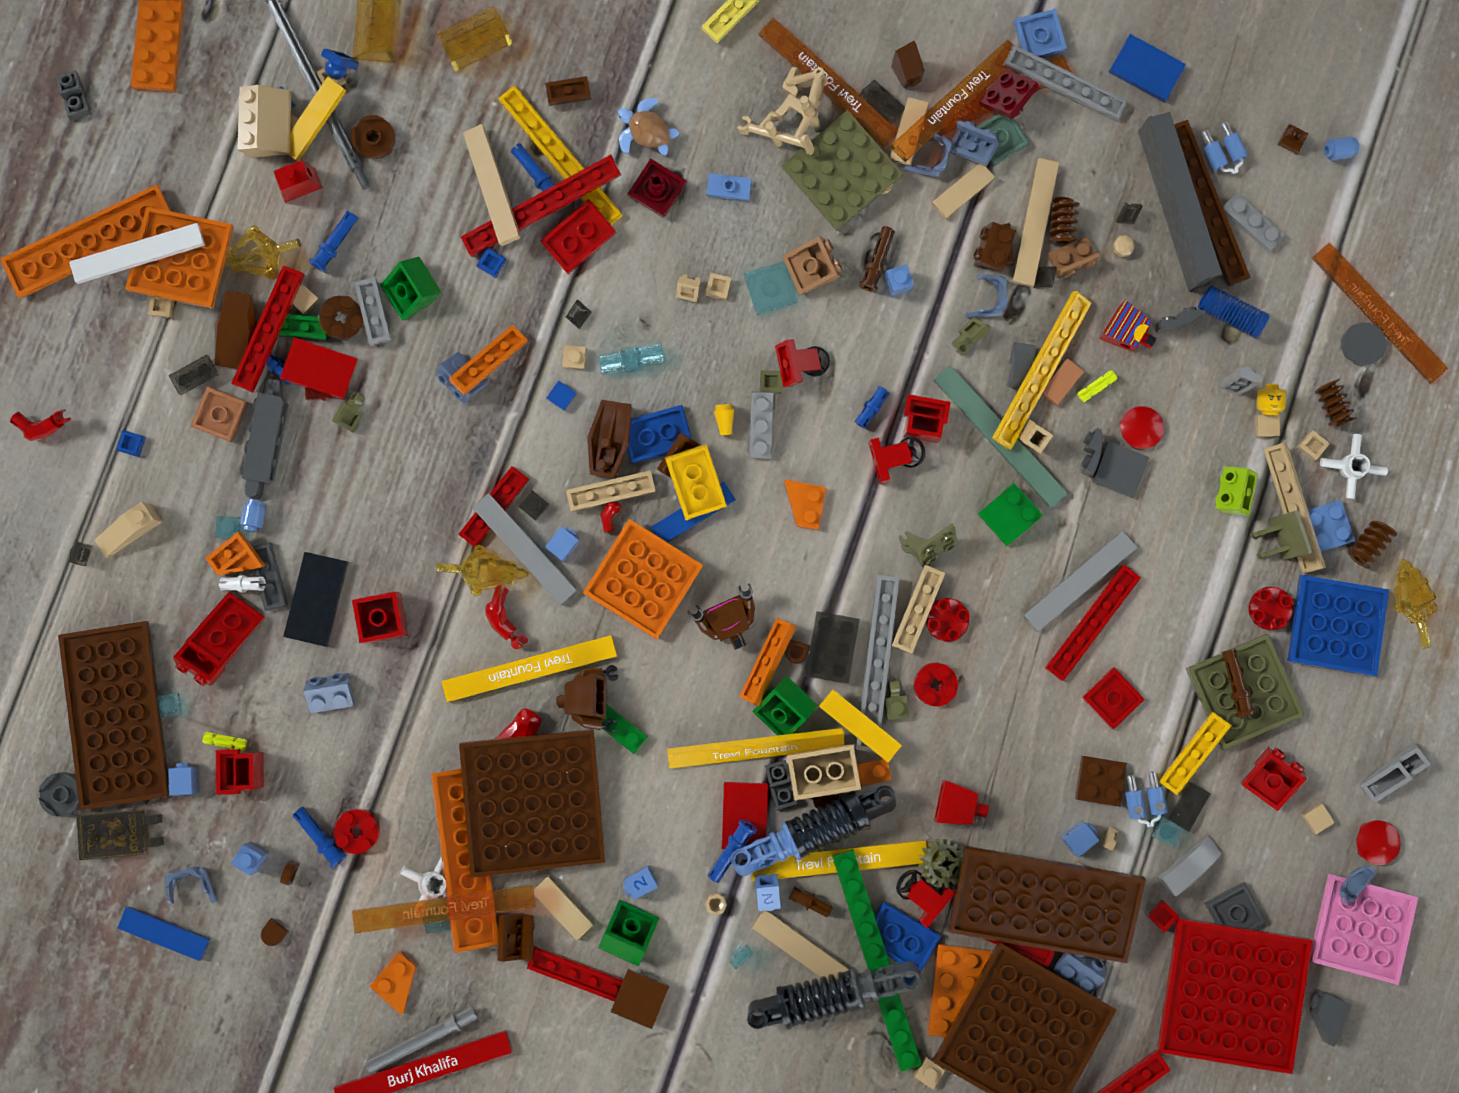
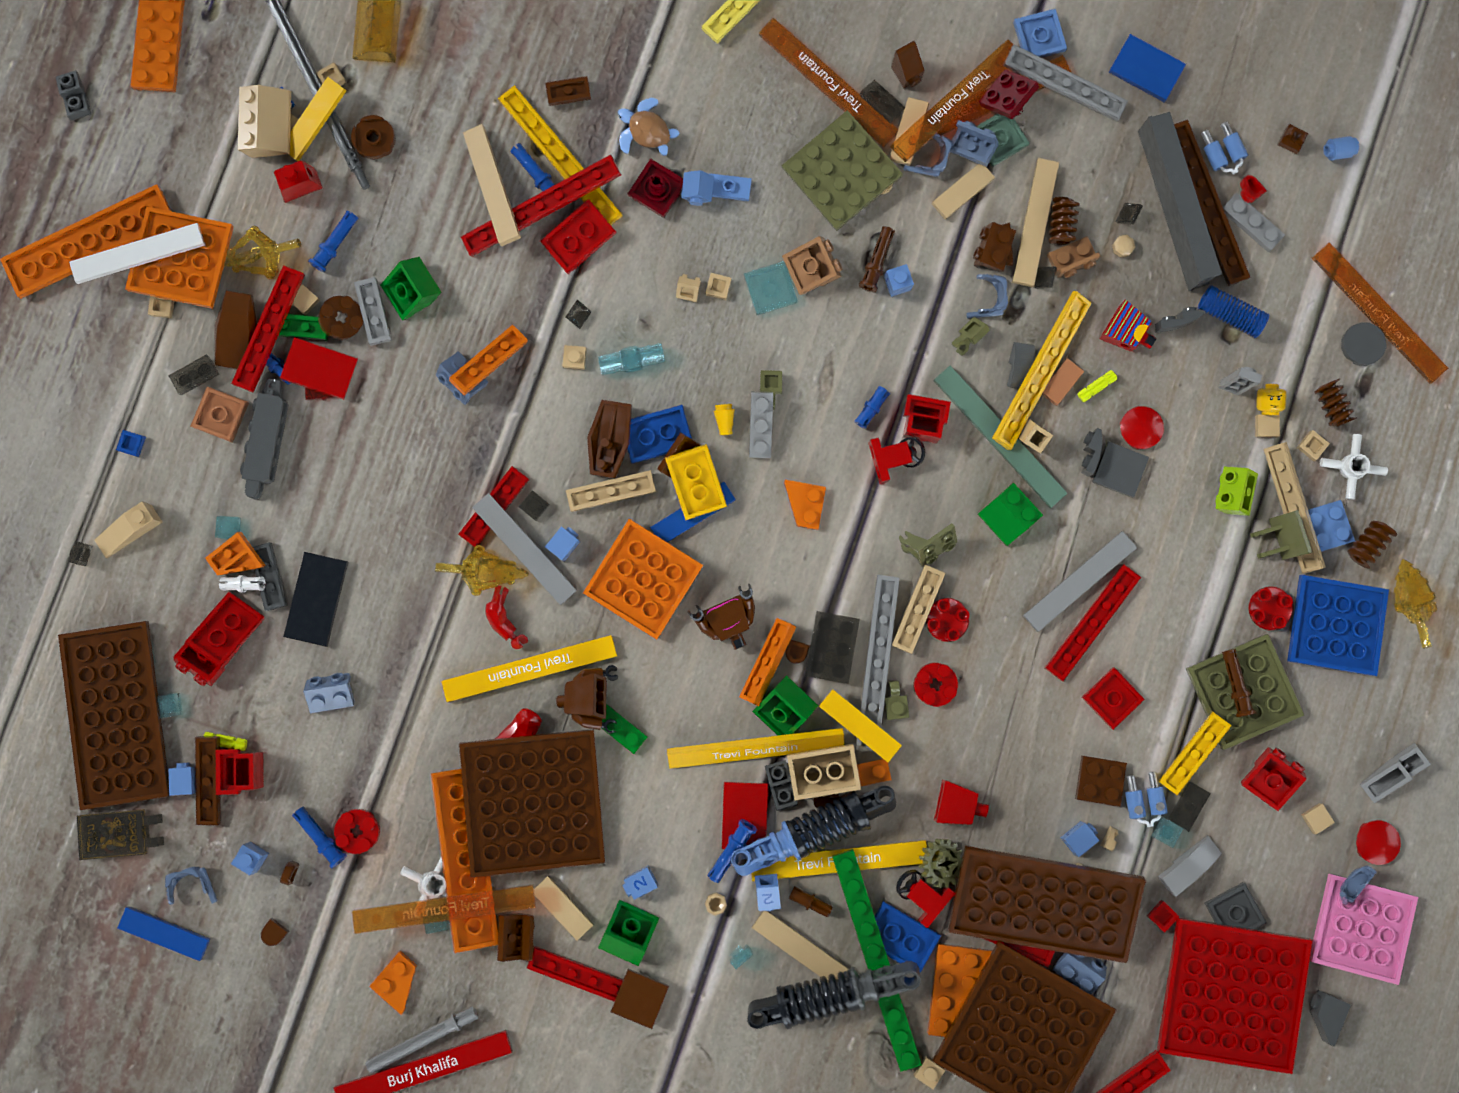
red arm [10,409,71,441] -> none
dark grey tile [39,772,79,817] -> none
medium blue brick [240,499,266,532] -> none
blue tile [321,48,359,80] -> none
olive plate [332,391,366,432] -> none
red brick [352,591,408,644] -> none
clear yellow slope [436,6,512,72] -> none
blue tile [476,248,507,278] -> none
blue tile [546,380,577,411] -> none
red arm [601,502,621,533] -> none
tan piece [737,67,828,155] -> none
red piece [775,339,830,388] -> none
none -> reddish brown tile [195,736,221,825]
none -> medium blue brick [681,170,714,206]
none -> red tile [1240,175,1267,203]

